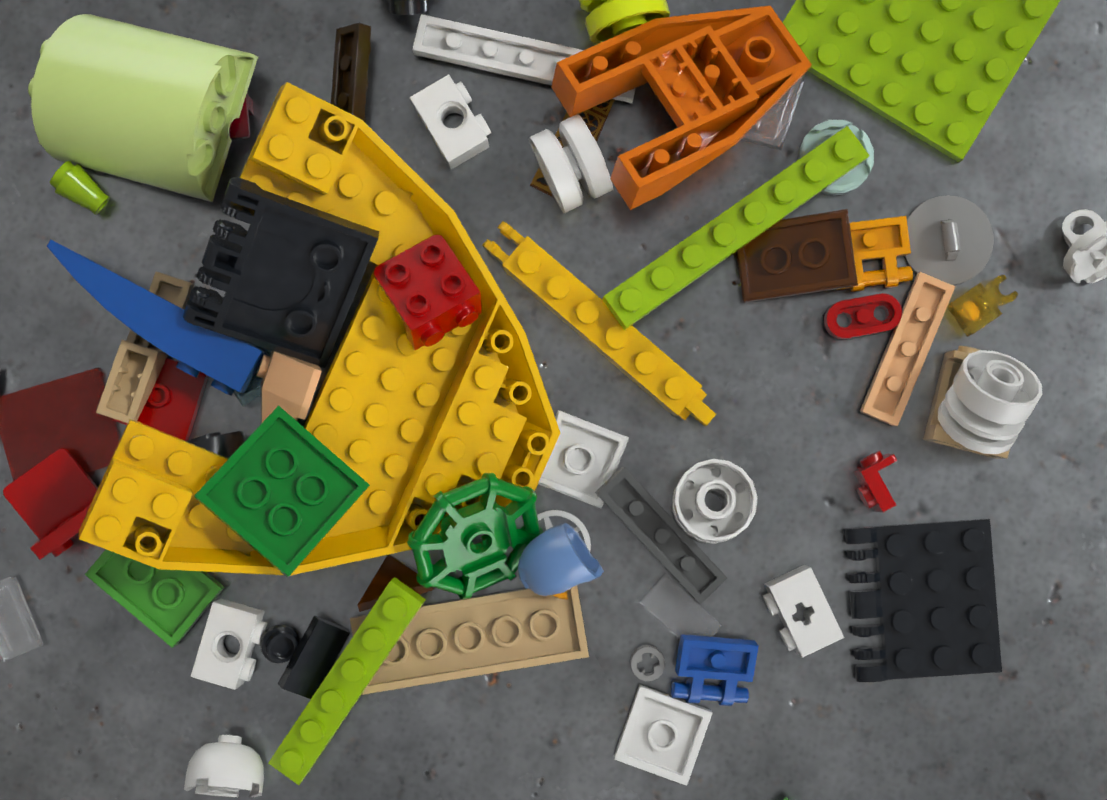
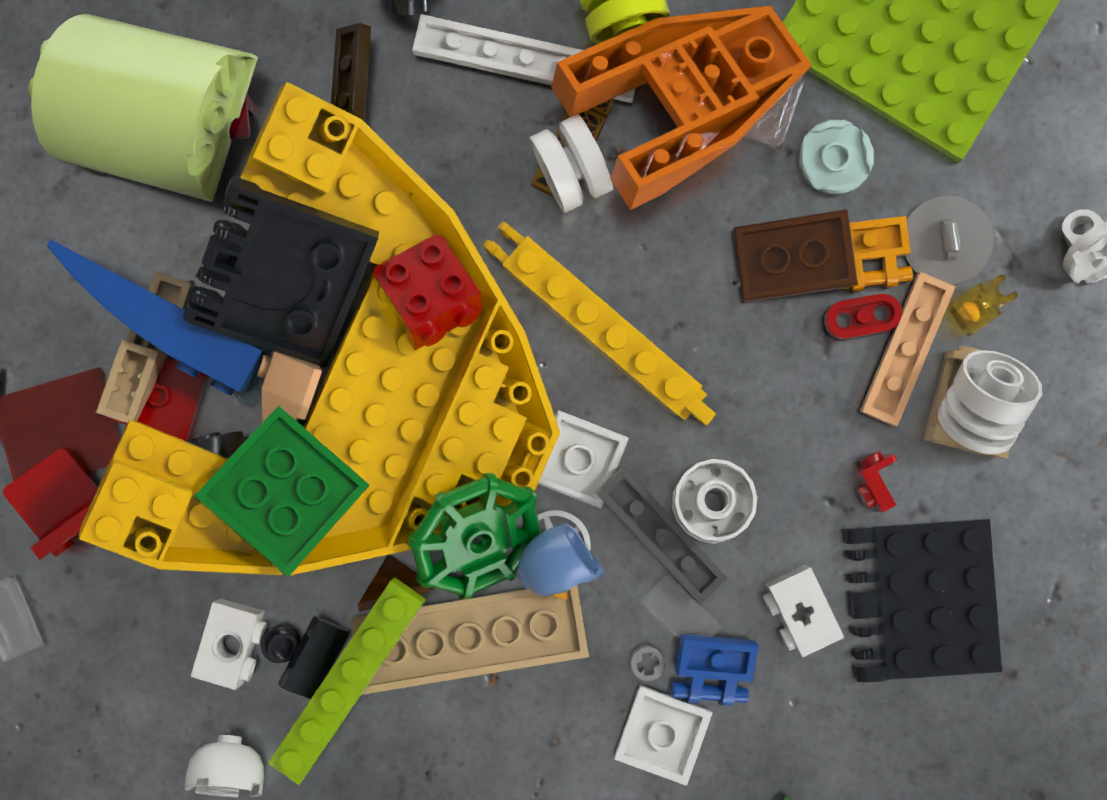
lime cone [50,161,110,215] -> none
bright green plate [85,549,225,648] -> none
white brick [410,74,491,170] -> none
lime plate [602,126,870,330] -> none

